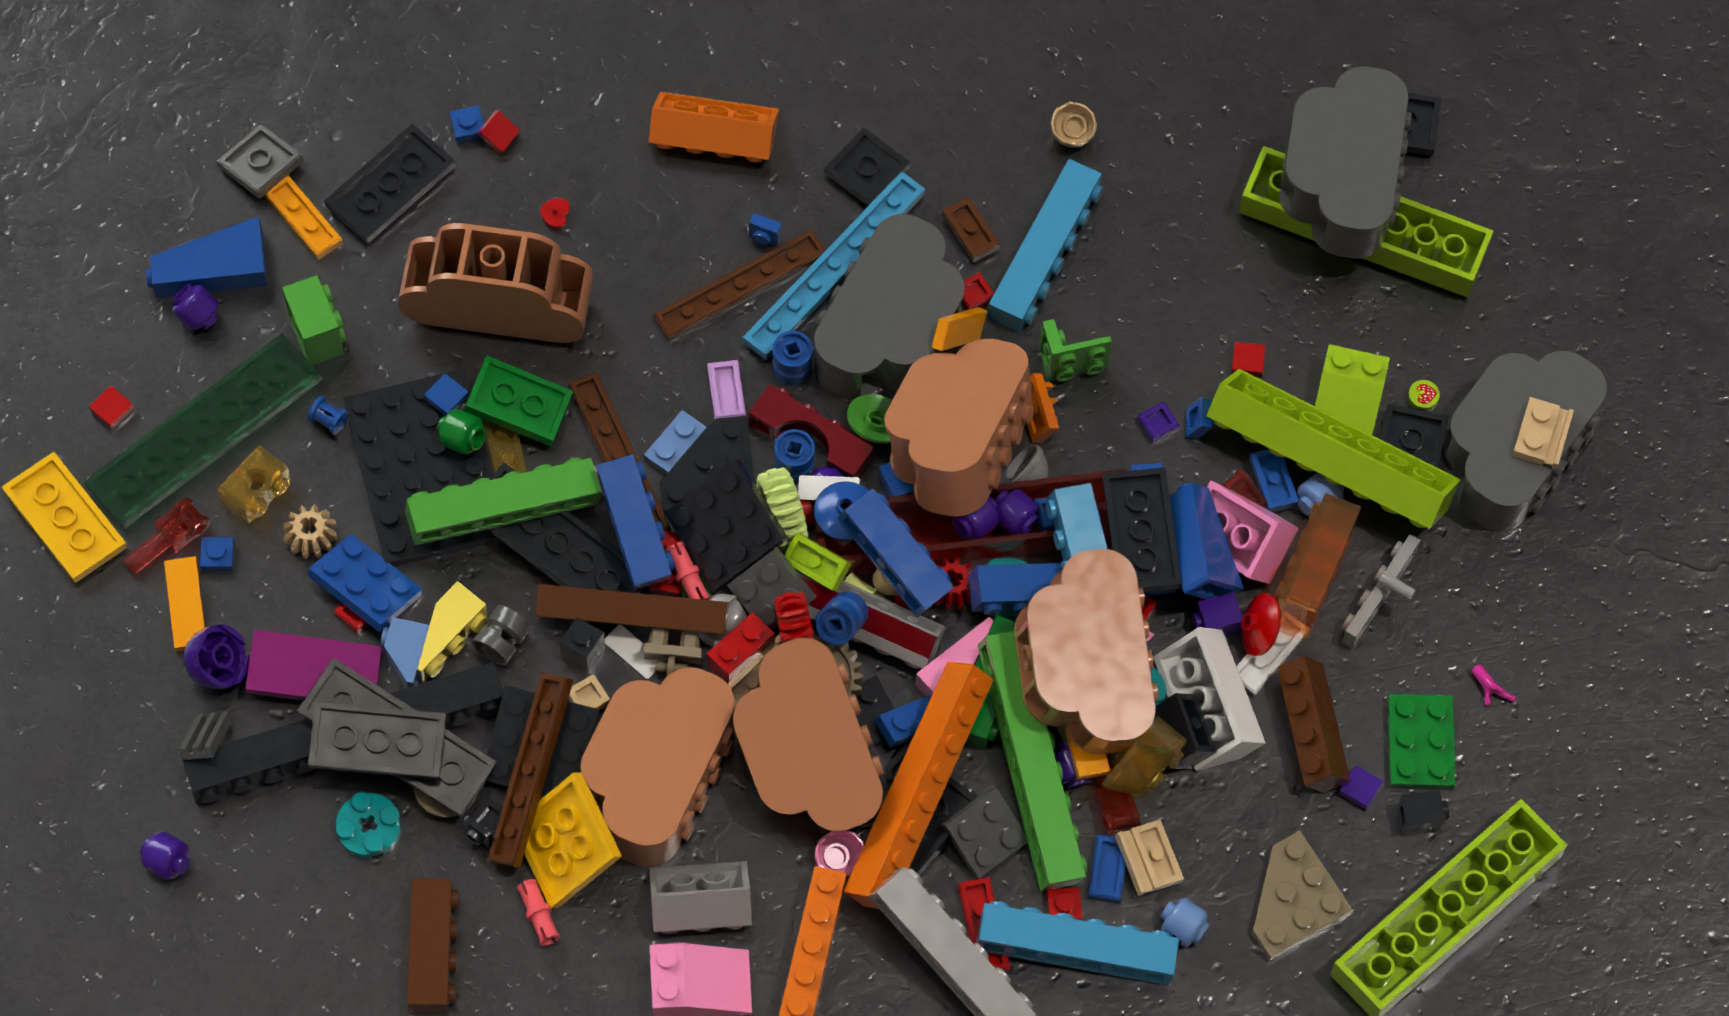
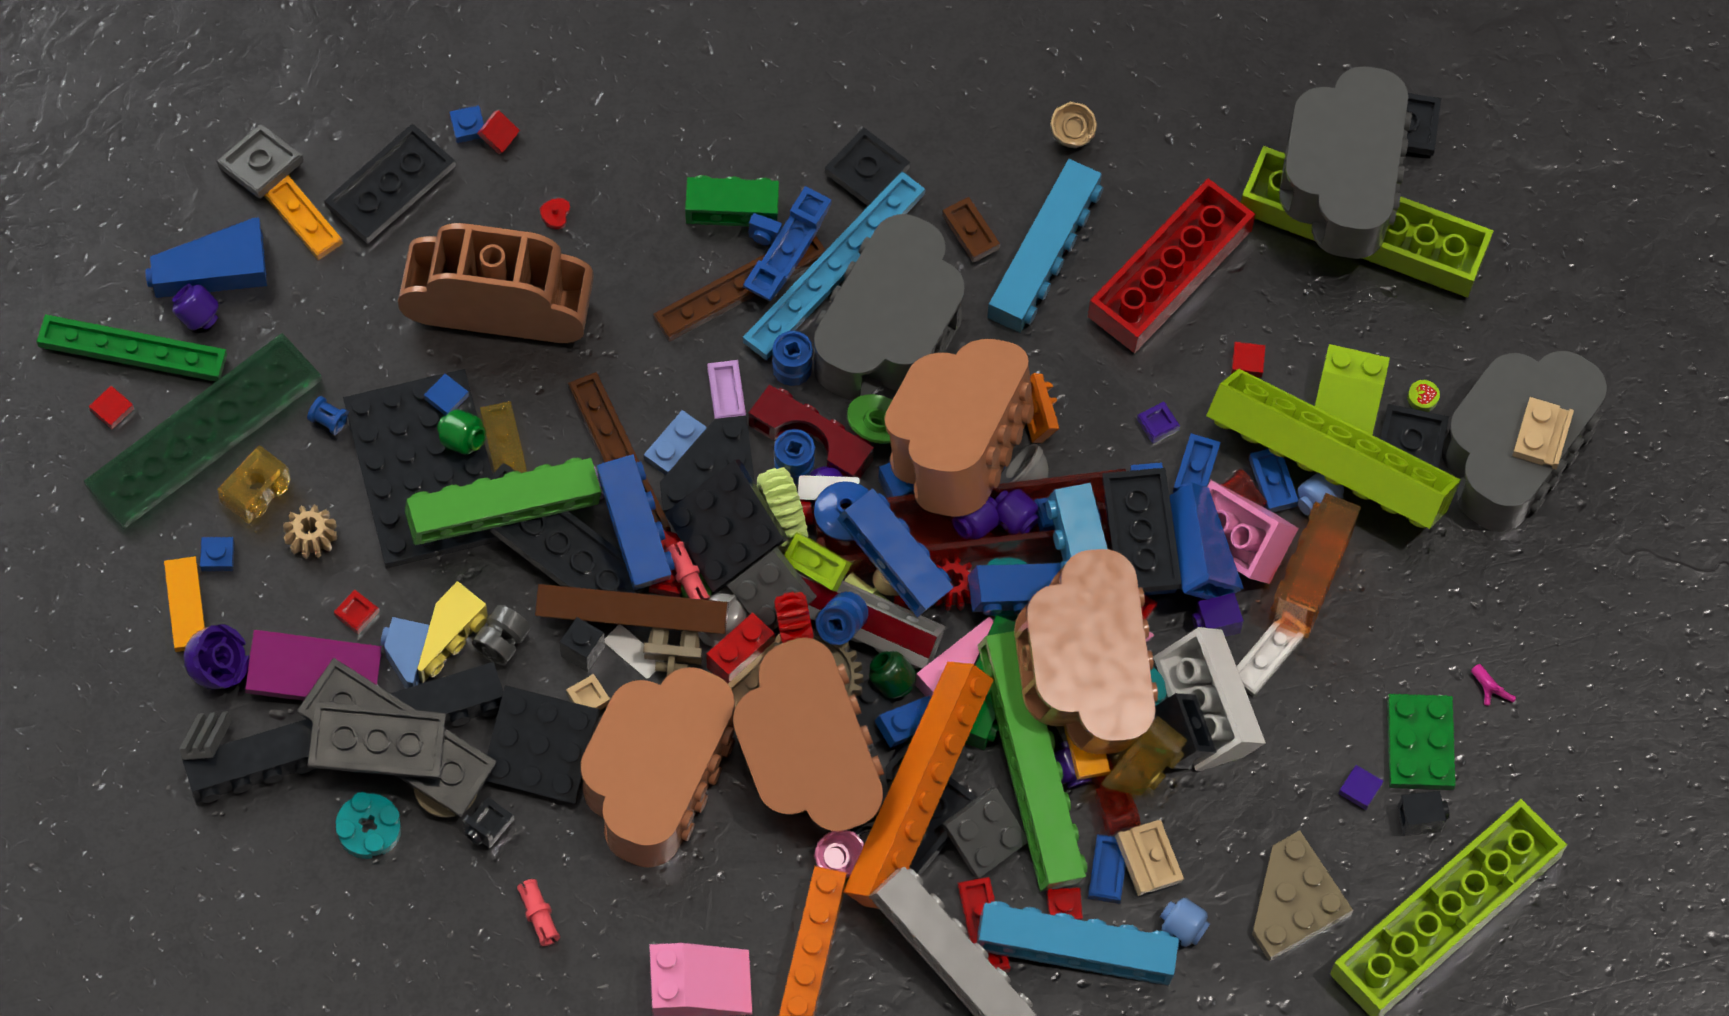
yellow plate [2,452,128,583] -> none
clear red connector [124,497,211,573] -> none
dark purple head [140,831,190,880] -> none
bright green brick [282,275,347,367] -> none
blue plate [307,533,422,632] -> none
reddish brown brick [407,878,459,1015] -> none
green plate [464,355,573,447] -> none
reddish brown tile [487,672,574,869] -> none
yellow plate [524,773,622,908] -> none
orange slope [648,92,779,162] -> none
light grey slope [649,861,752,934] -> none
light orange tile [932,307,987,351] -> none
red tile [961,272,995,310] -> none
bright green bracket [1038,319,1112,382] -> none
blue plate [1186,397,1214,440] -> none
red dish [1241,593,1281,656] -> none
reddish brown brick [1277,656,1351,793] -> none
light grey plate [1341,534,1421,649] -> none
none -> green plate [36,314,227,382]
none -> green brick [685,175,779,226]
none -> blue slope [743,186,832,301]
none -> dark green head [868,651,916,698]
none -> red brick [1087,178,1255,353]
none -> blue plate [1173,433,1221,493]

